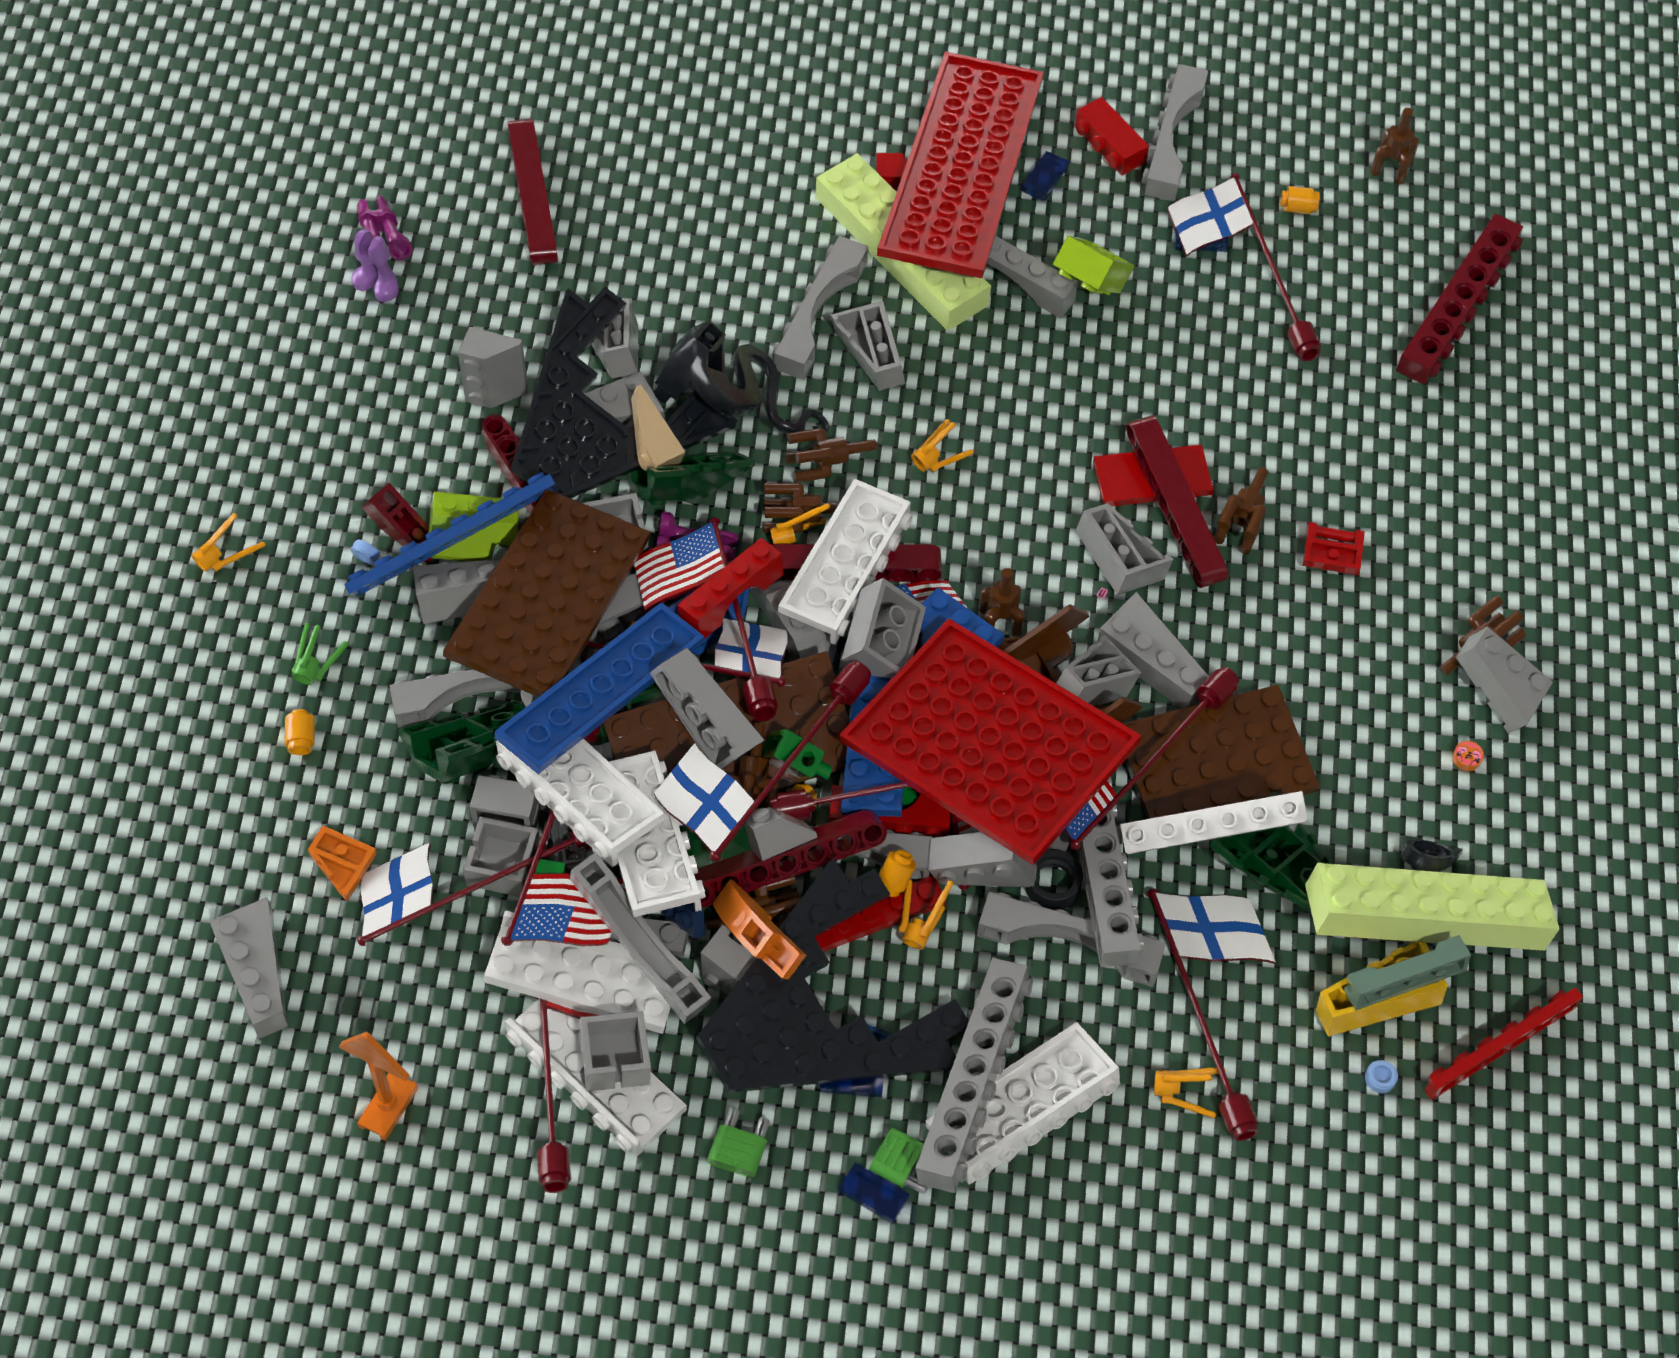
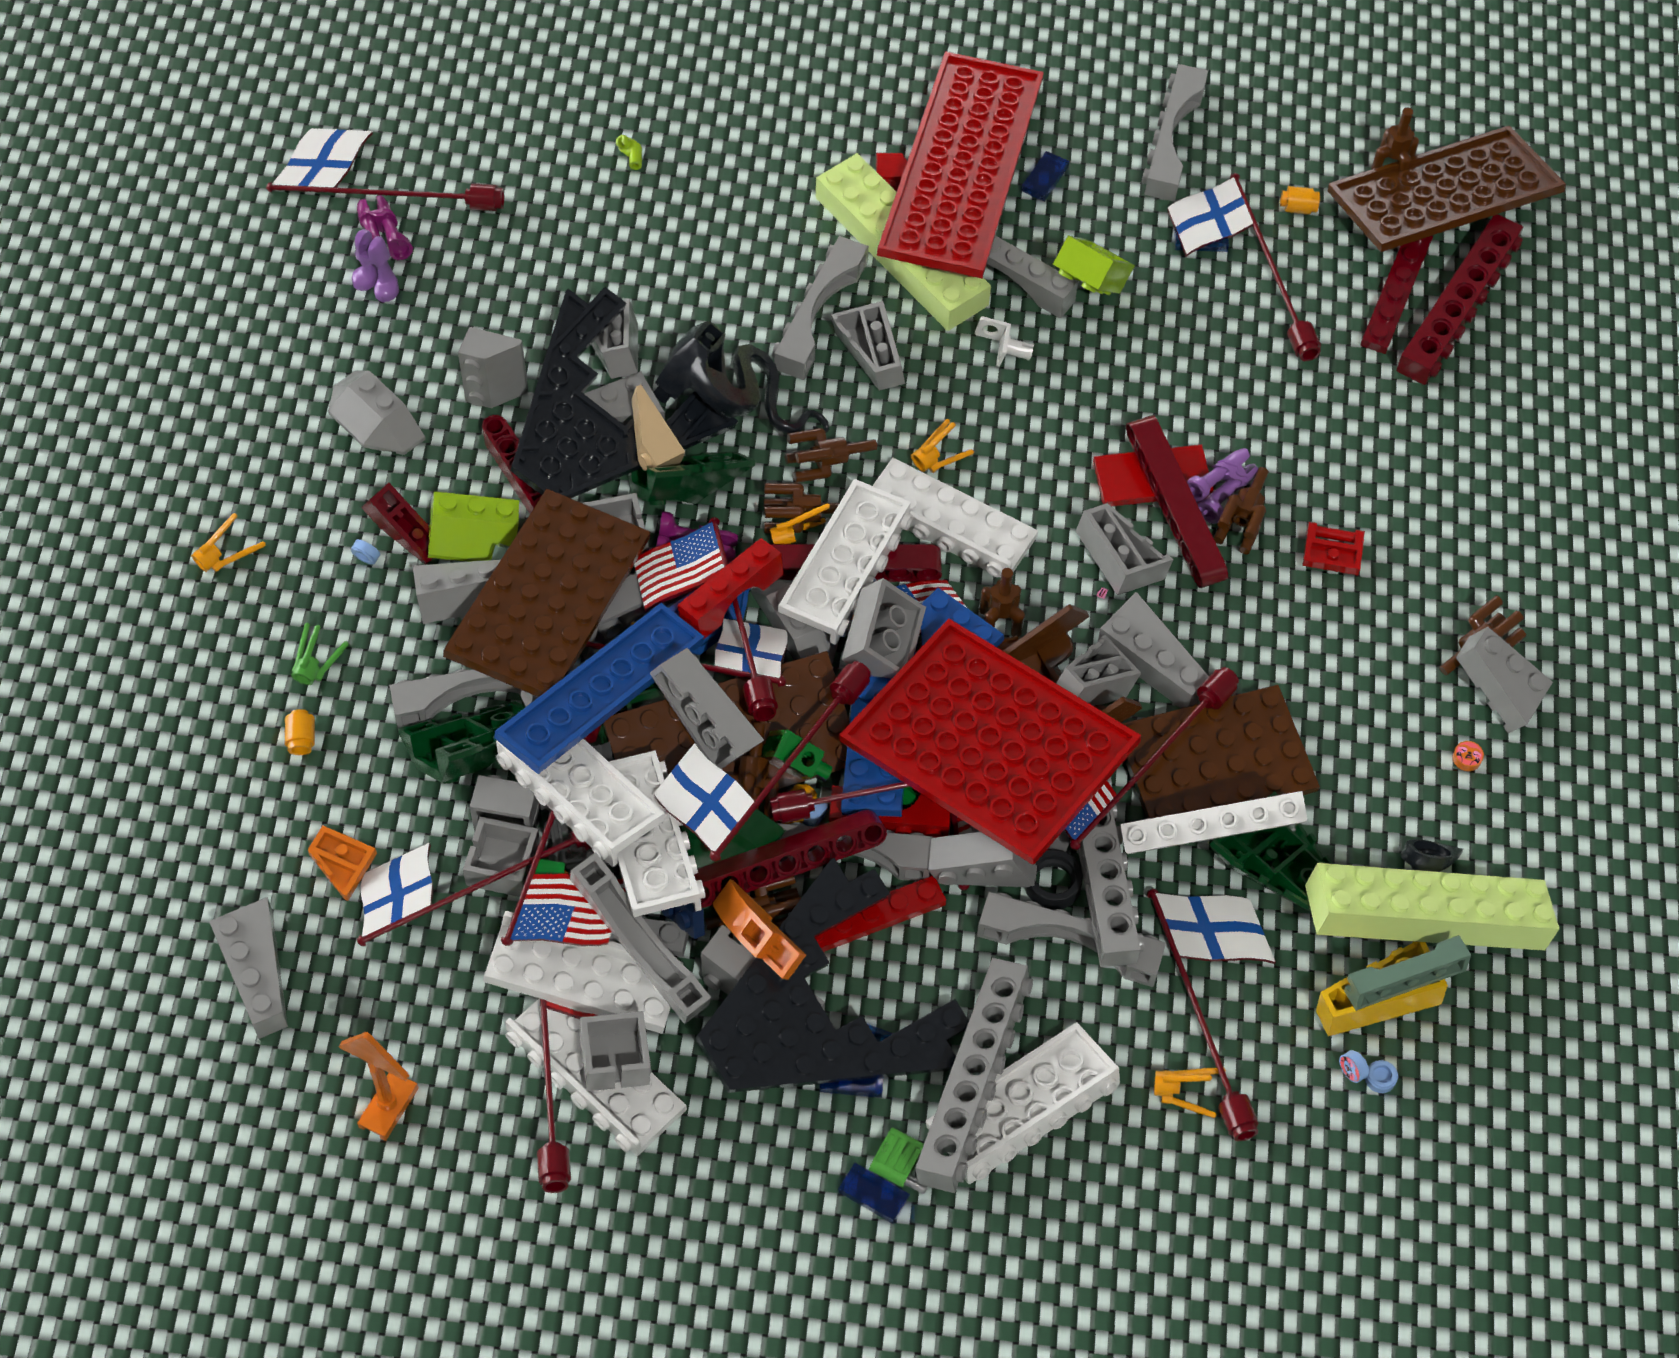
blue plate [344,472,559,597] -> none
dark red beam [507,118,558,266] -> none
bright green piece [707,1108,770,1178] -> none
light grey slope [744,807,817,861] -> none
light orange brick [878,850,917,897] -> none
light orange plant [898,880,953,950] -> none
red brick [1075,96,1149,176] -> none
red plate [1424,987,1583,1100] -> none
none -> flag [266,128,505,211]
none -> light grey wedge [328,371,426,455]
none -> lime arm [616,135,642,170]
none -> light blue tile [803,803,829,827]
none -> white bracket [873,458,1038,578]
none -> white bracket [975,316,1034,367]
none -> medium lavender piece [1187,448,1258,524]
none -> reddish brown plate [1328,125,1566,252]
none -> light blue tile [1339,1050,1369,1083]
none -> dark red plate [1360,235,1434,354]

